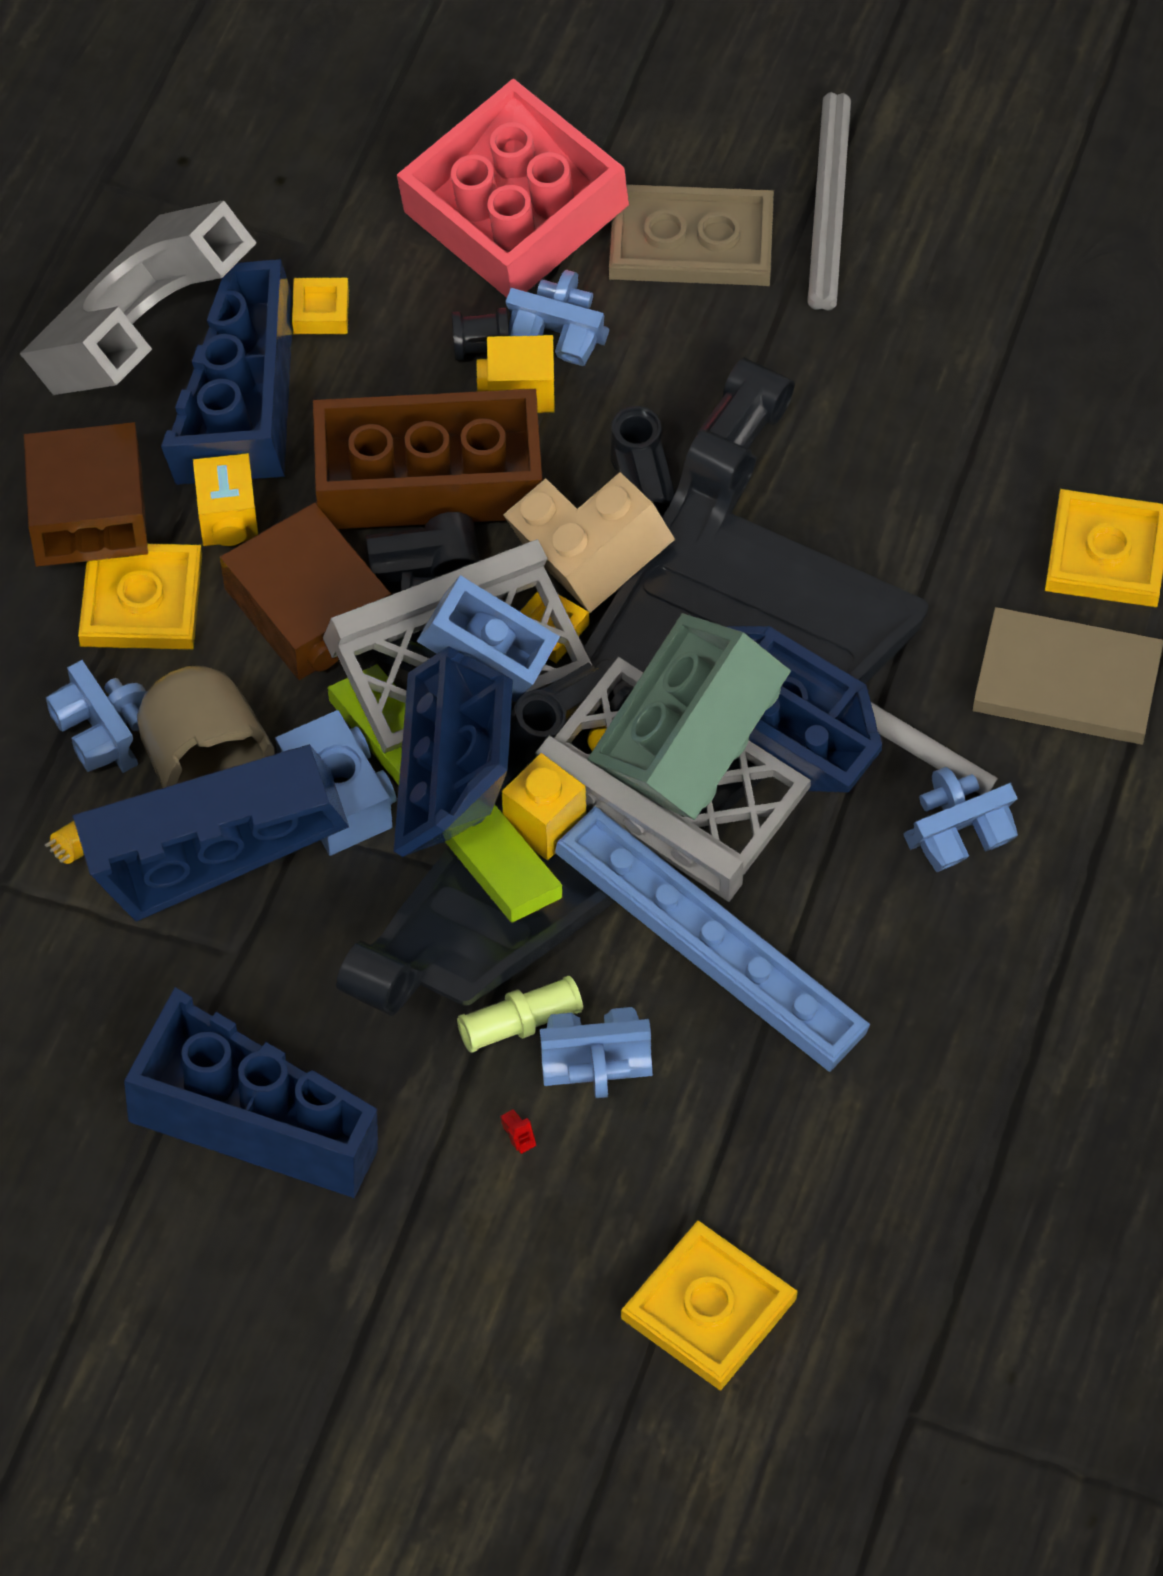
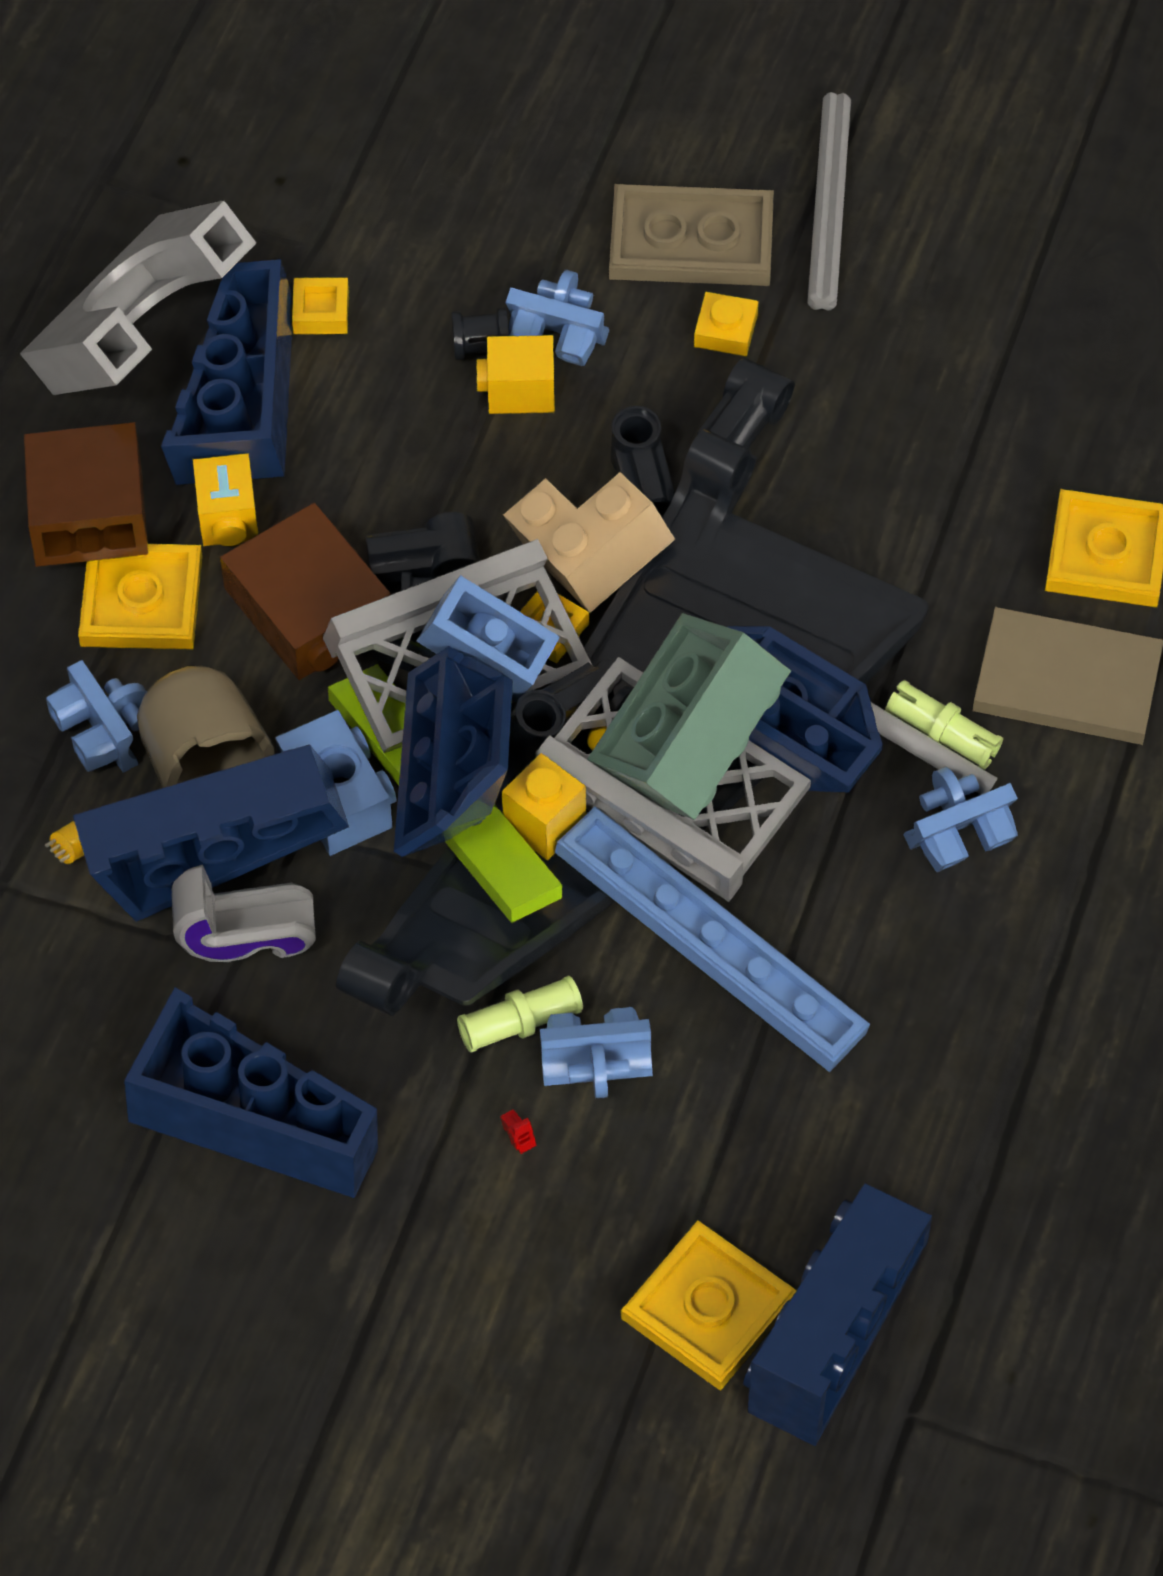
reddish brown brick [313,389,542,529] -> none
coral slope [397,78,629,298] -> none
none -> light grey animal [171,865,316,962]
none -> yellow plate [694,292,759,356]
none -> dark blue wedge [743,1183,932,1446]
none -> yellowish green pin [885,680,1003,770]

